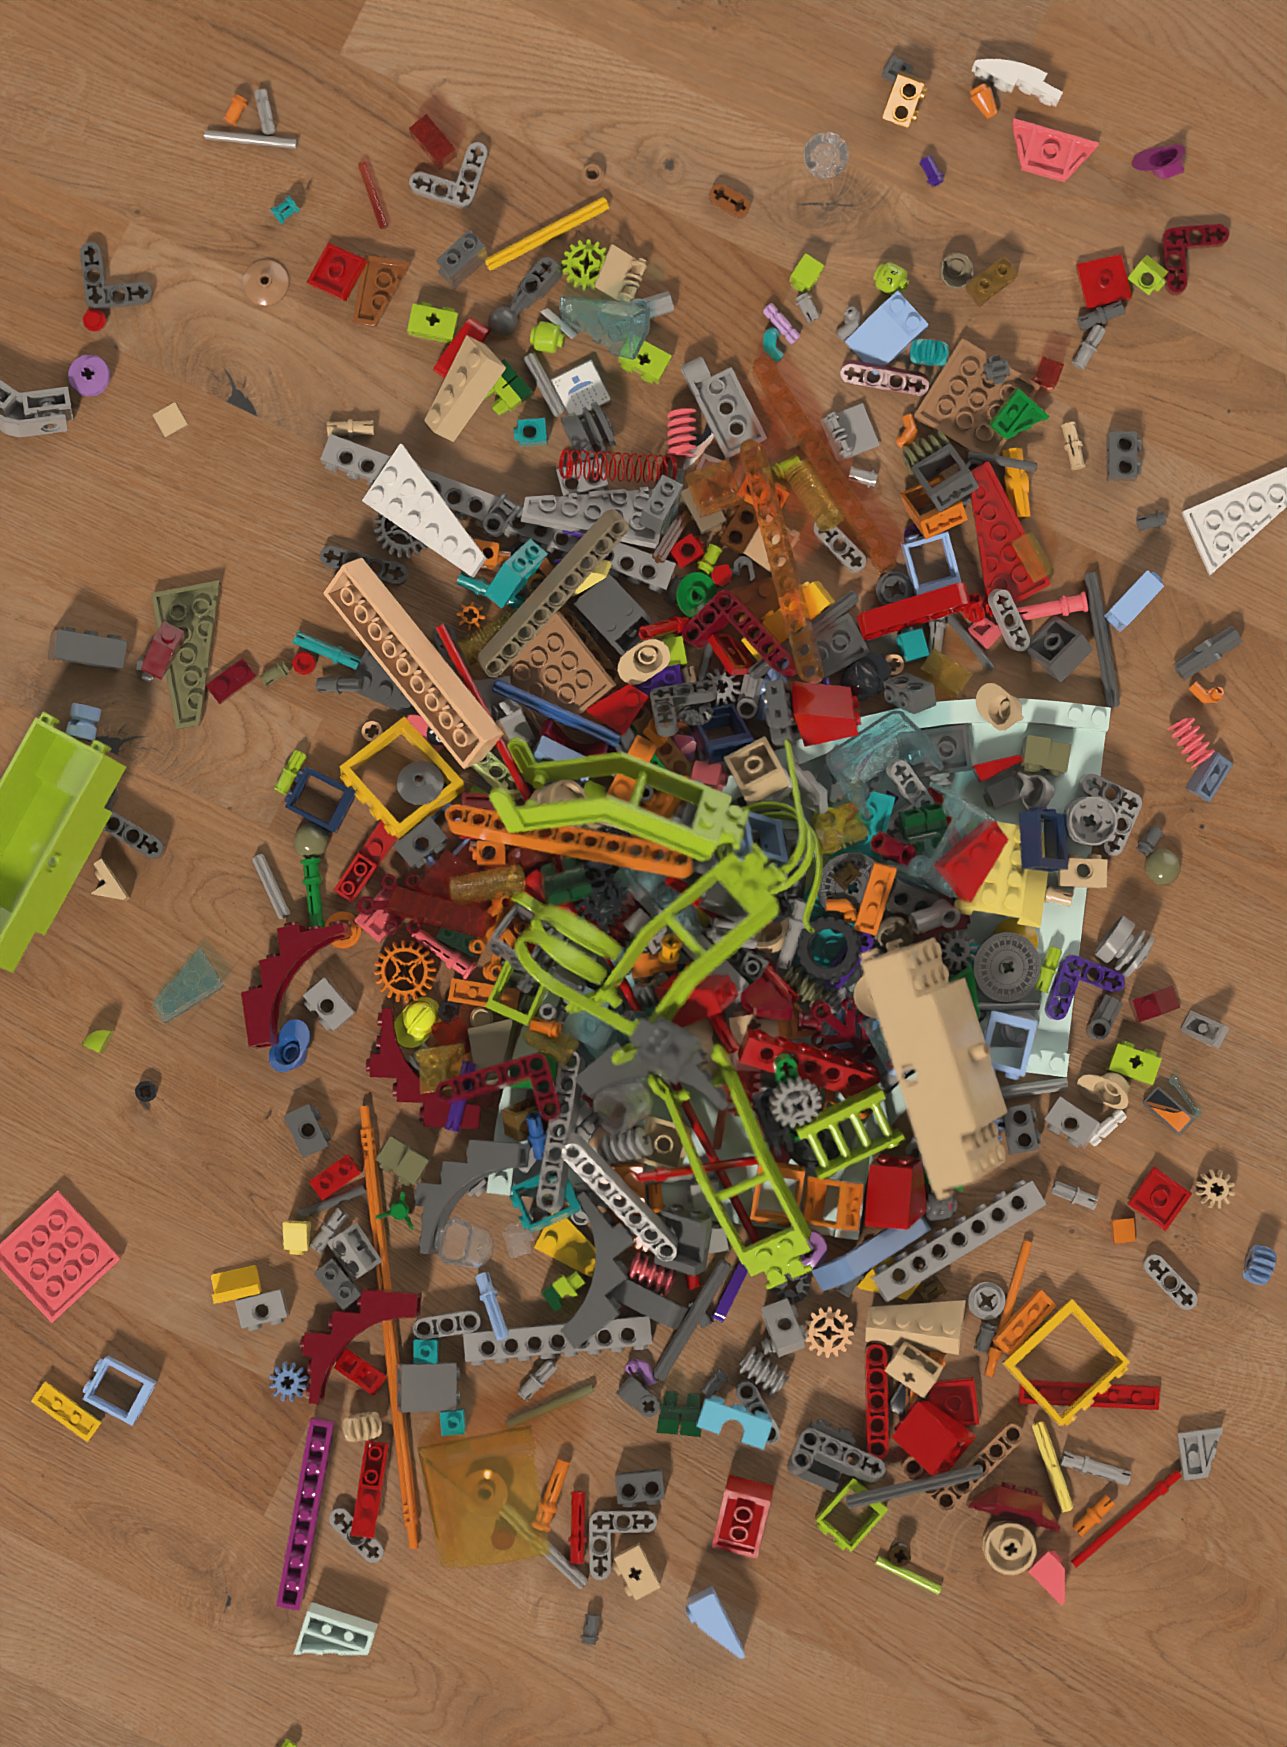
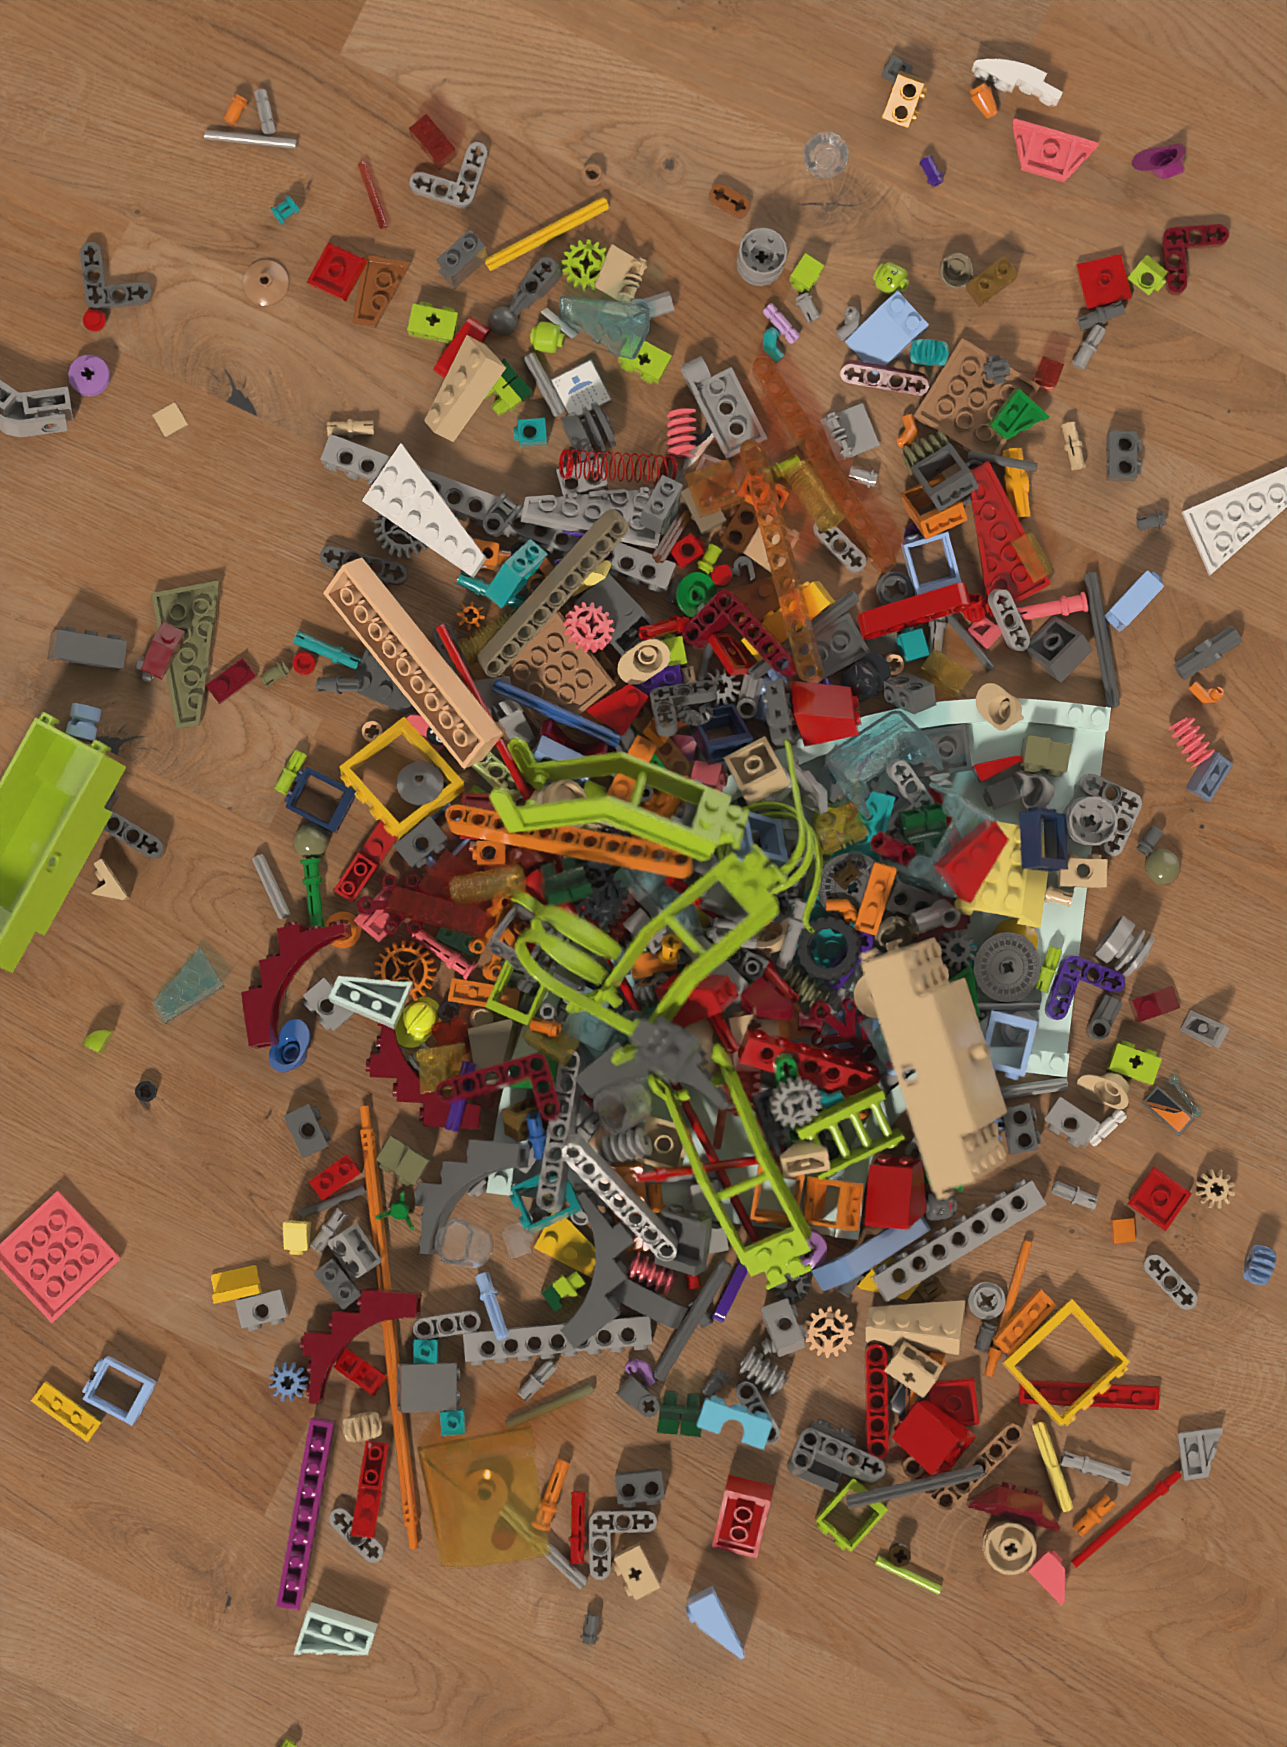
none -> light aqua wedge [329,976,413,1029]
none -> coral gear [563,602,614,653]
none -> light grey wheel [736,228,787,286]
none -> tan slope [780,1139,830,1178]
none -> teal arm [809,1089,845,1109]

